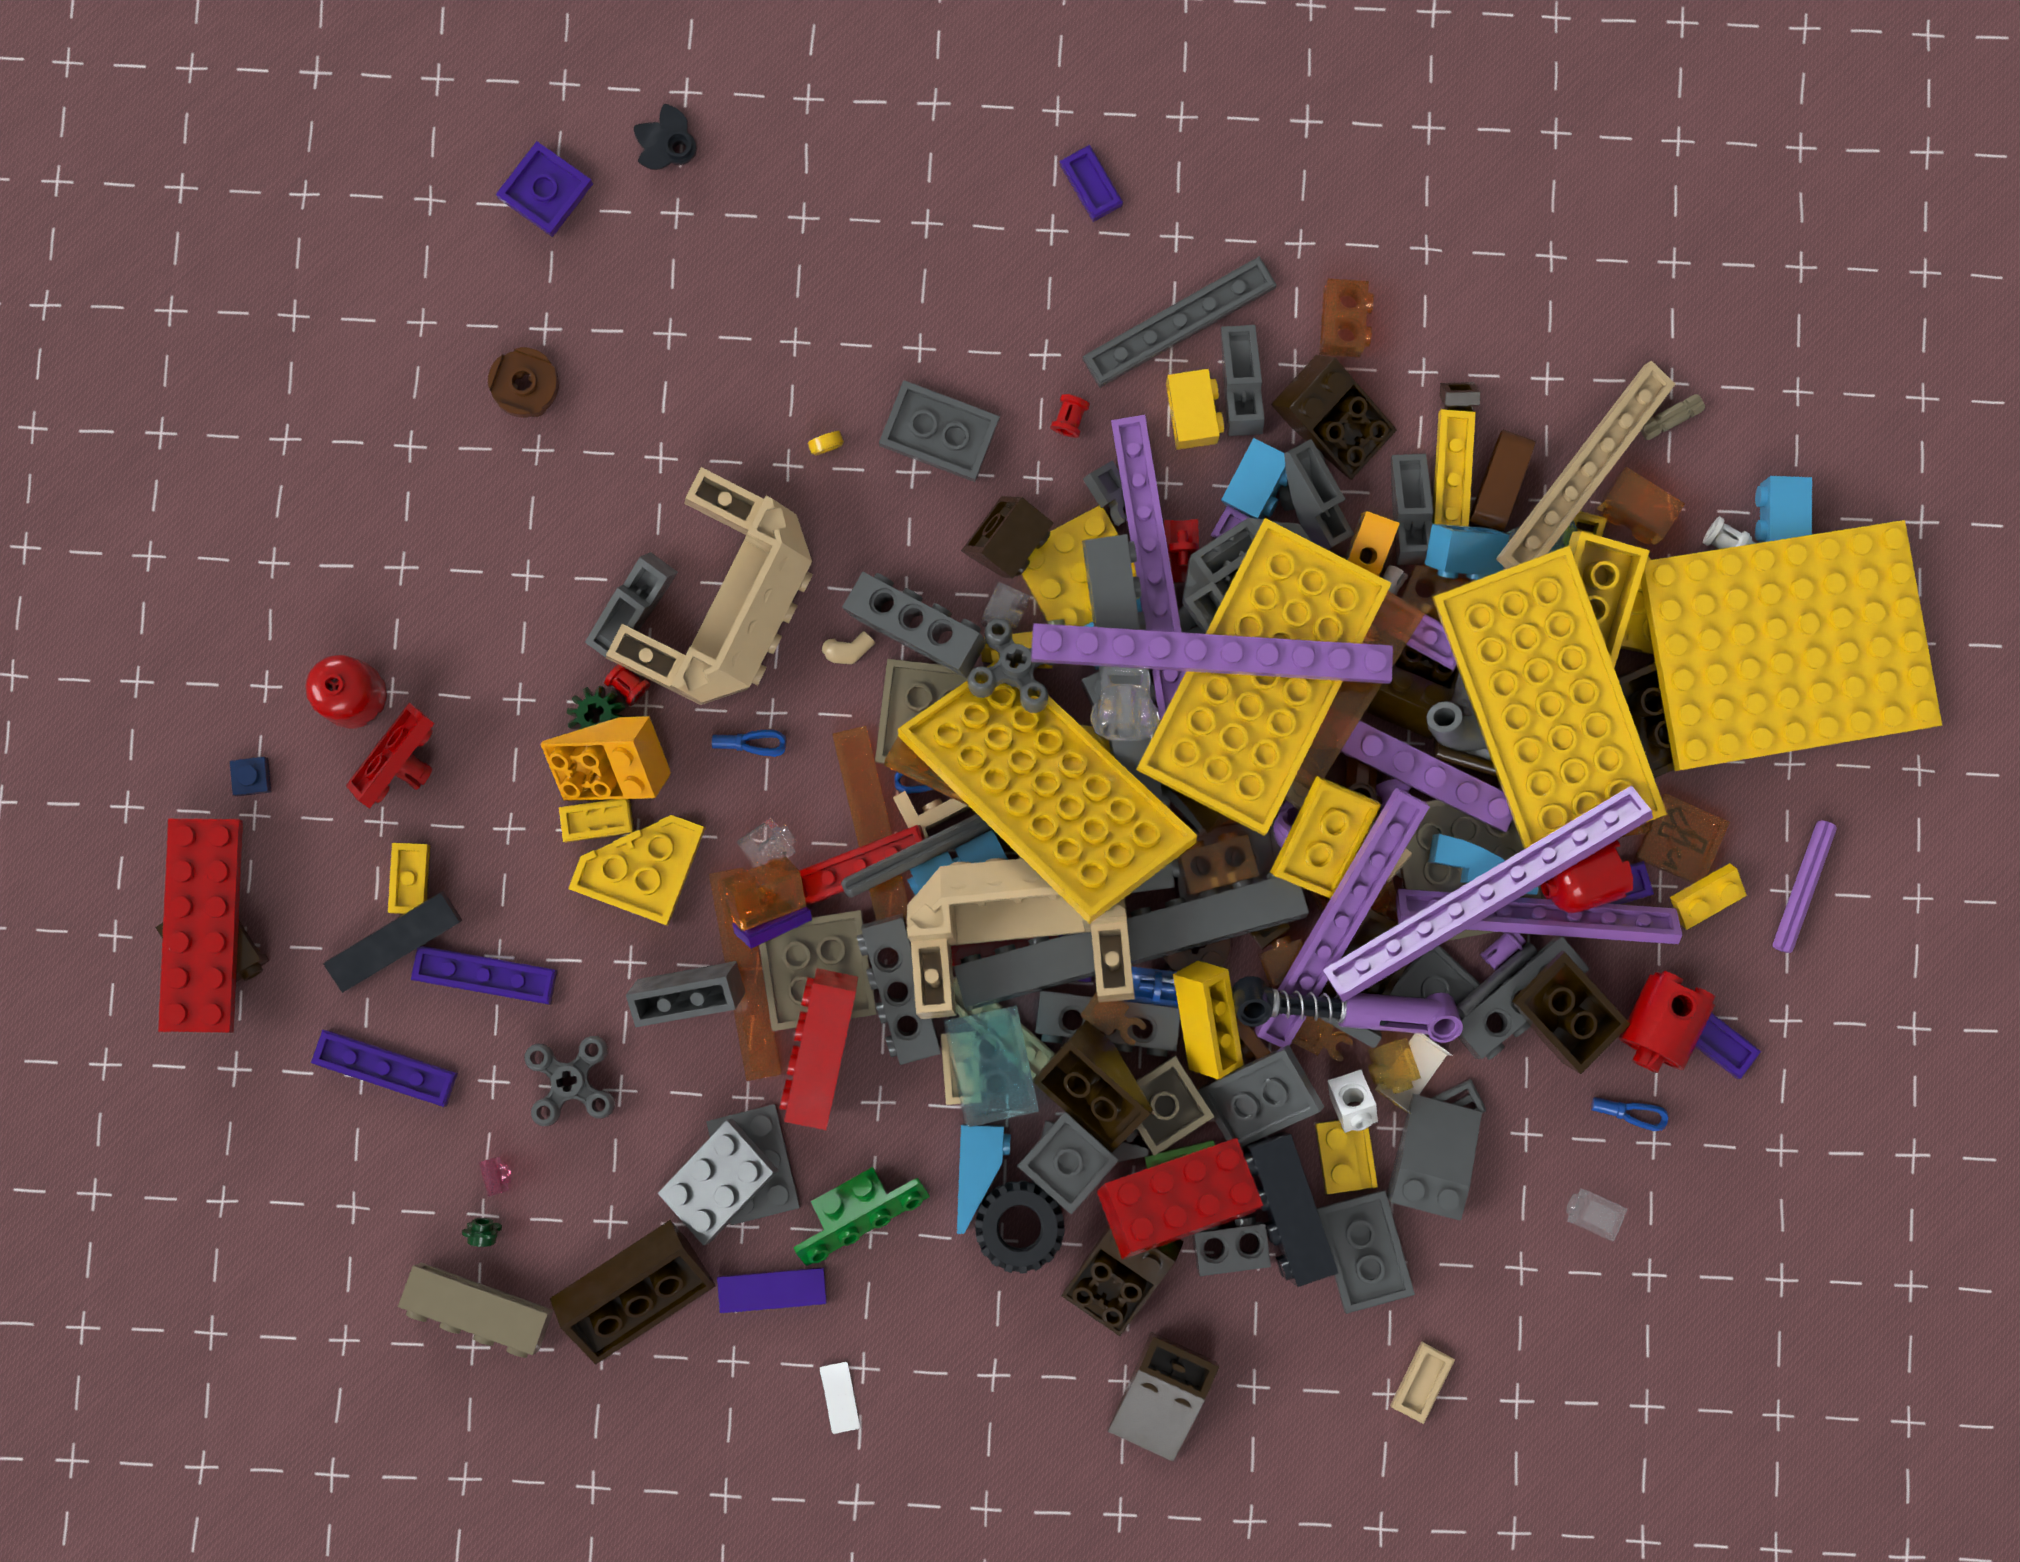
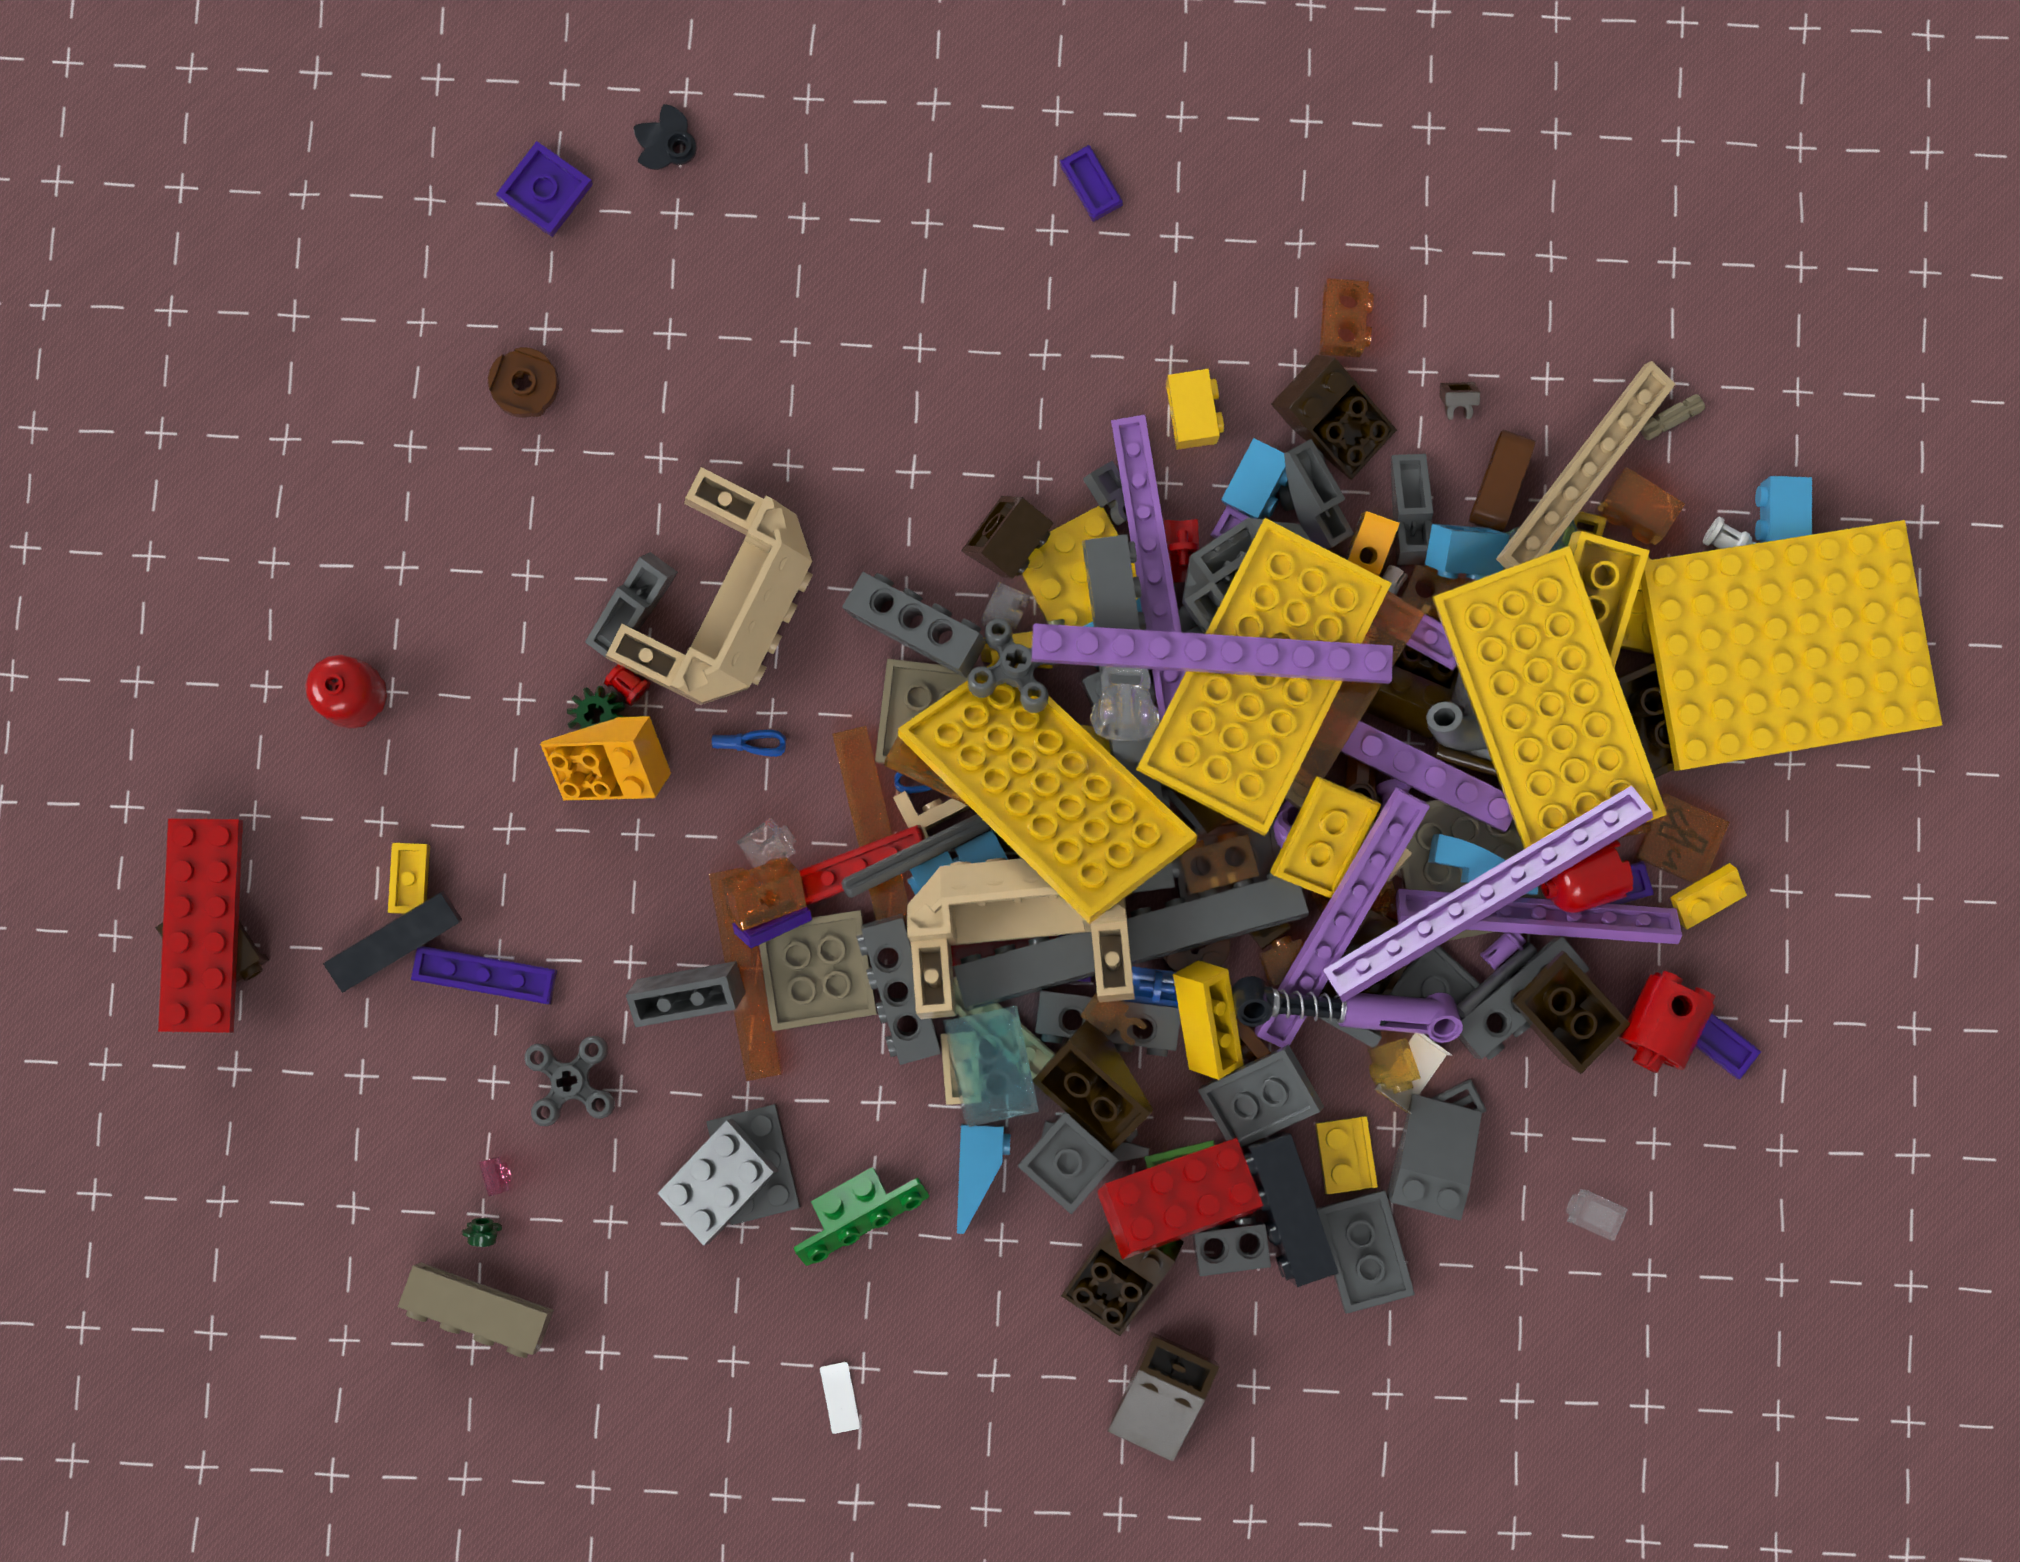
dark blue plate [230,757,271,796] -> none
dark purple tile [311,1030,458,1107] -> none
red plate [346,702,435,809] -> none
dark brown slope [549,1220,715,1365] -> none
yellow plate [559,799,634,843] -> none
yellow plate [568,815,705,926] -> none
dark purple tile [717,1267,827,1313] -> none
red brick [779,968,858,1130] -> none
yellow tile [808,431,844,456] -> none
tan arm [822,631,875,664] -> none
dark grey plate [879,380,1000,482] -> none
black tyre [975,1180,1065,1274] -> none
red bush [1050,394,1090,438] -> none
dark grey tile [1082,256,1277,388] -> none
dark tan brick [1136,1056,1214,1156] -> none
dark grey slope [1221,325,1264,436] -> none
clear orange plate [1292,1016,1353,1061] -> none
white brick [1328,1070,1378,1133] -> none
tan tile [1390,1341,1455,1424] -> none
yellow plate [1432,409,1476,526] -> none
blue piece [1591,1097,1668,1131] -> none
medium lavender axle [1773,820,1837,953] -> none

